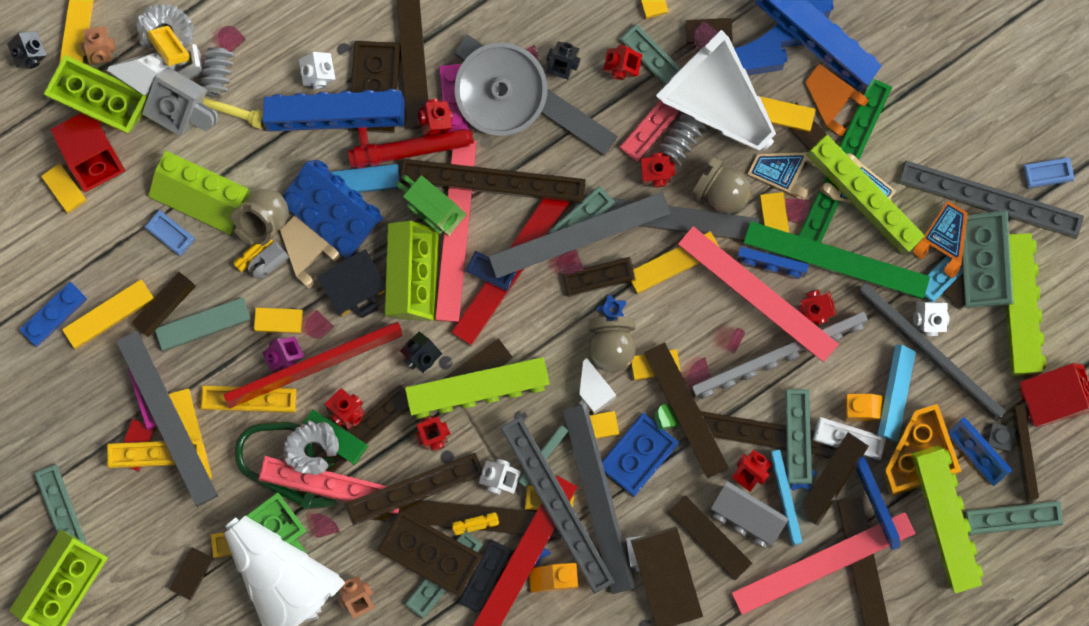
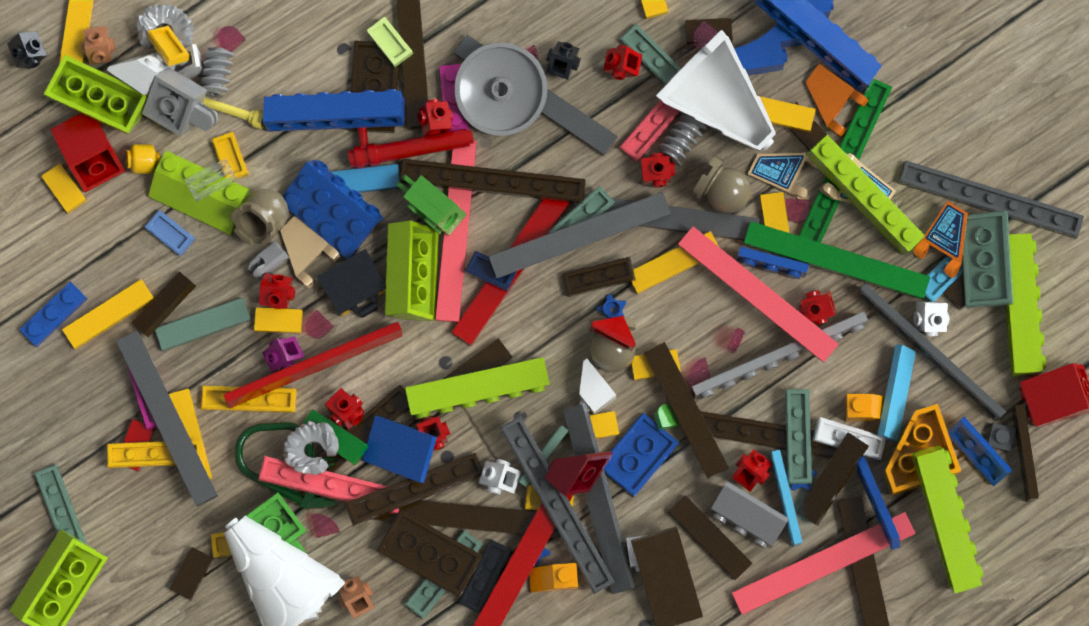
yellow axle [233,239,273,272] -> none
white brick [299,52,335,89] -> none
black brick [400,331,443,373] -> none
yellow axle [452,512,499,535] -> none
clear pink tile [557,249,584,275] -> none
sand green tile [965,501,1064,536] -> none
medium blue tile [1023,157,1075,189] -> none
none -> yellow head [126,144,160,174]
none -> clear tile [185,159,237,202]
none -> yellow tile [212,131,249,181]
none -> red brick [259,273,296,309]
none -> blue tile [362,416,437,483]
none -> yellowish green tile [367,17,413,67]
none -> dark red slope [545,451,613,496]
none -> red slope [590,316,636,351]

